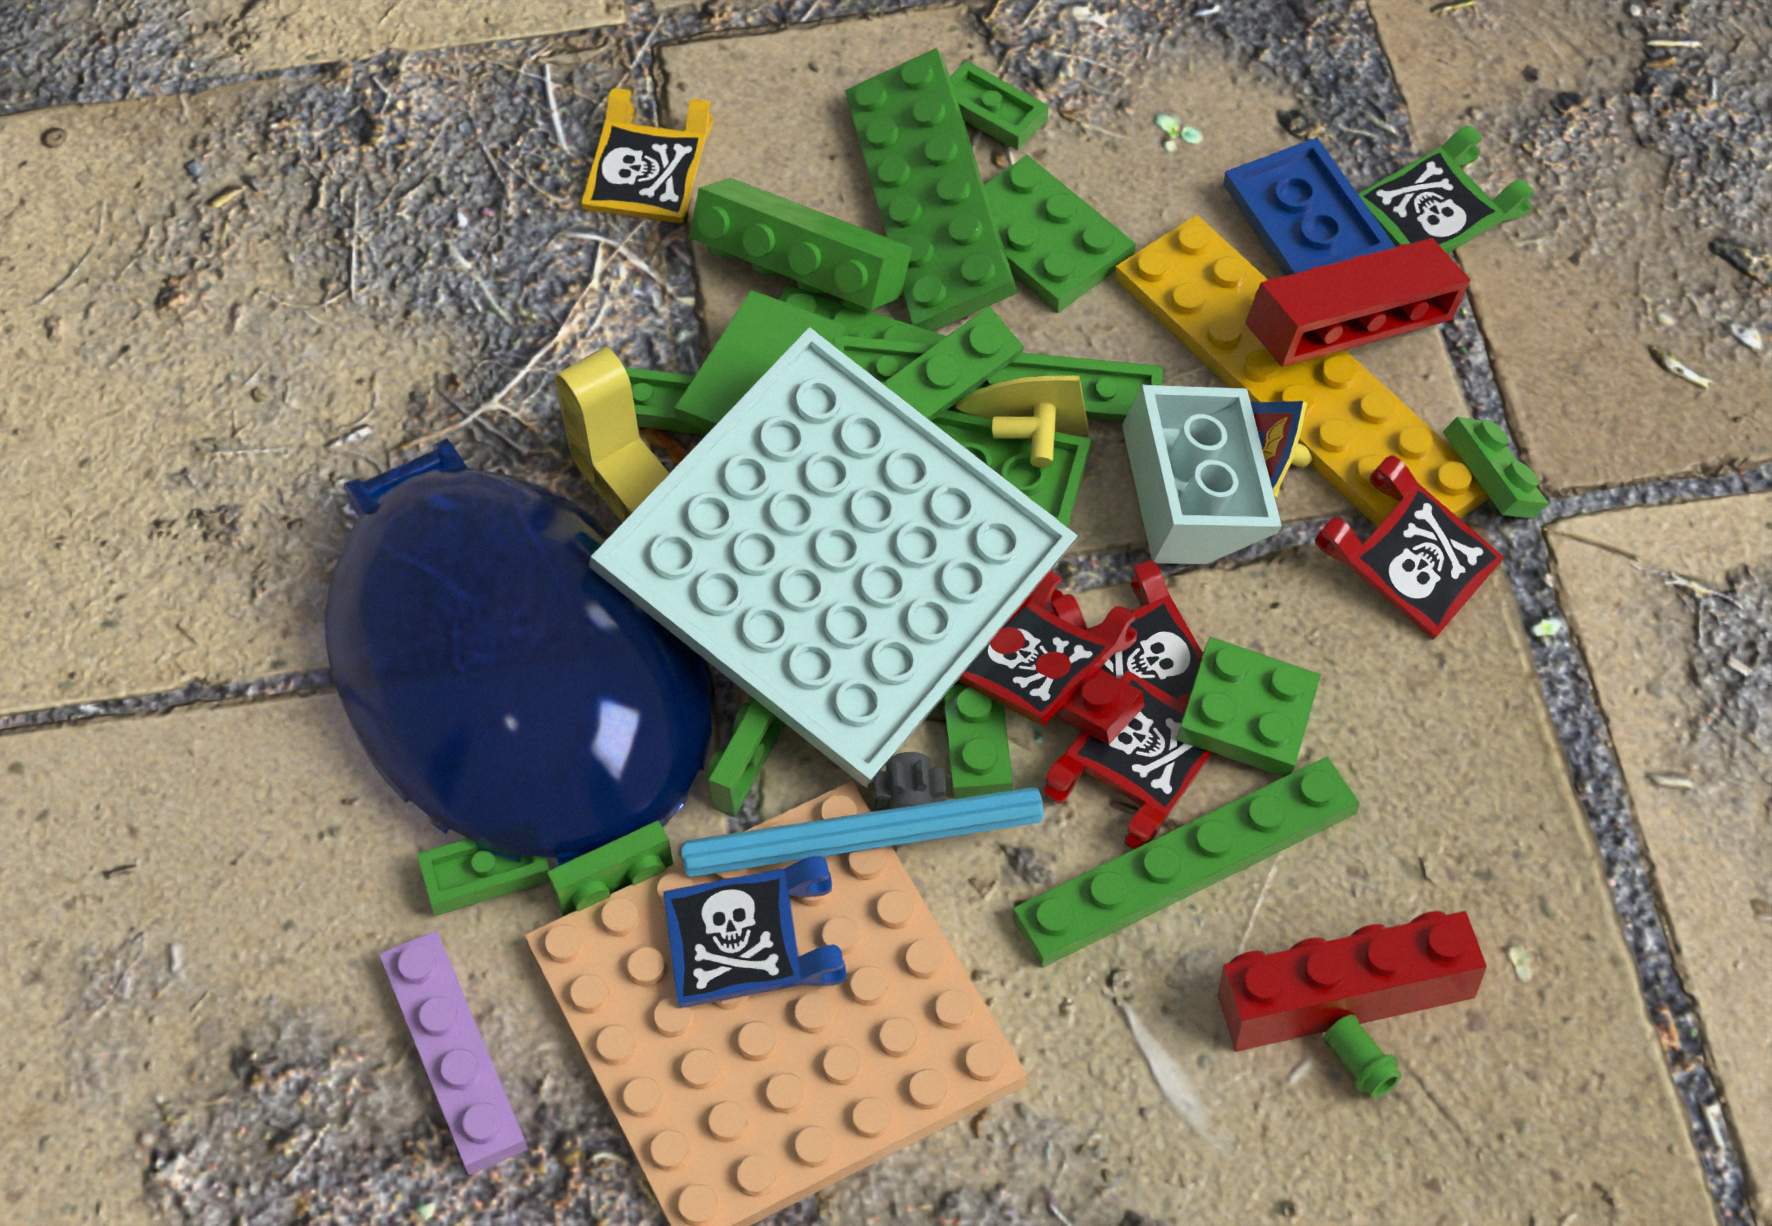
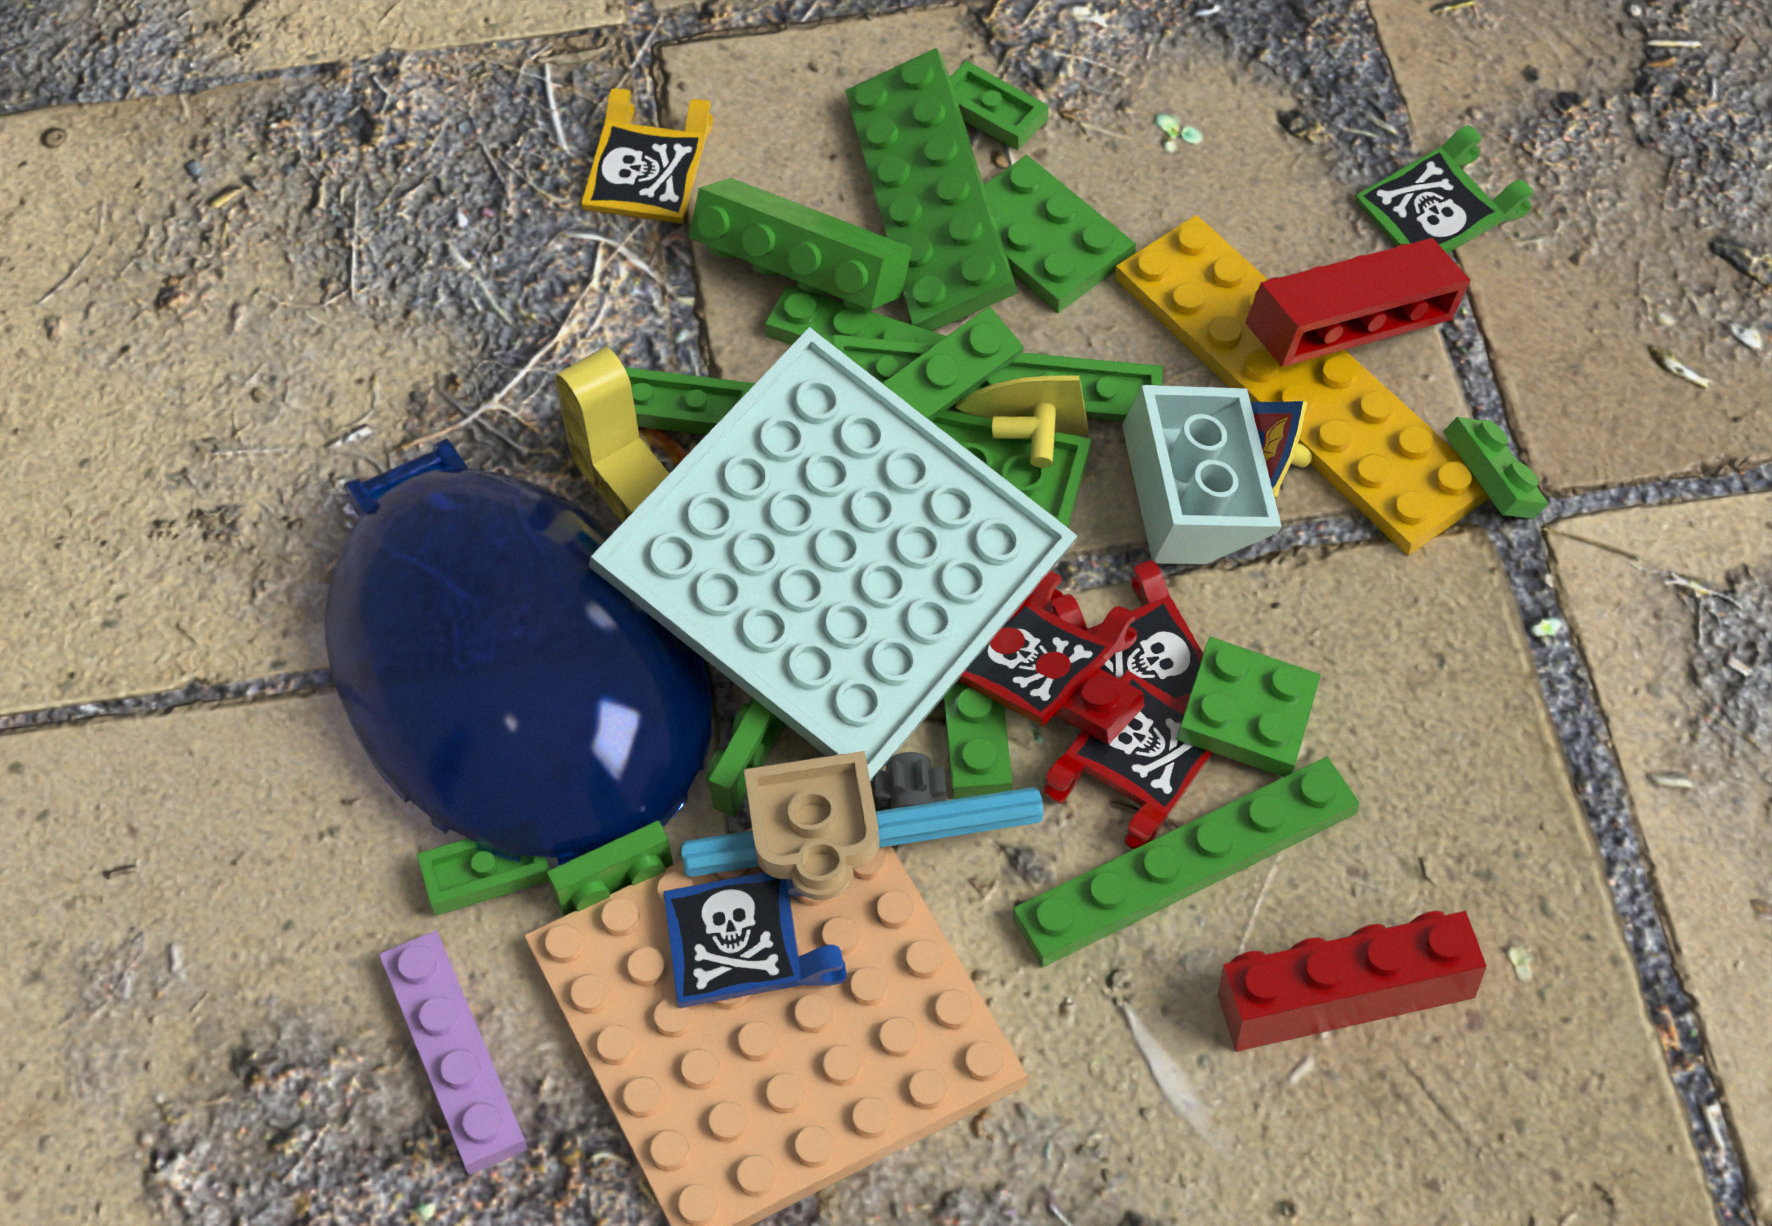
bright green tile [675,290,849,432] -> none
blue plate [1223,137,1396,276] -> none
flag [1315,455,1505,640] -> none
bright green pin [1323,1015,1402,1099] -> none
none -> tan plate [744,751,880,900]

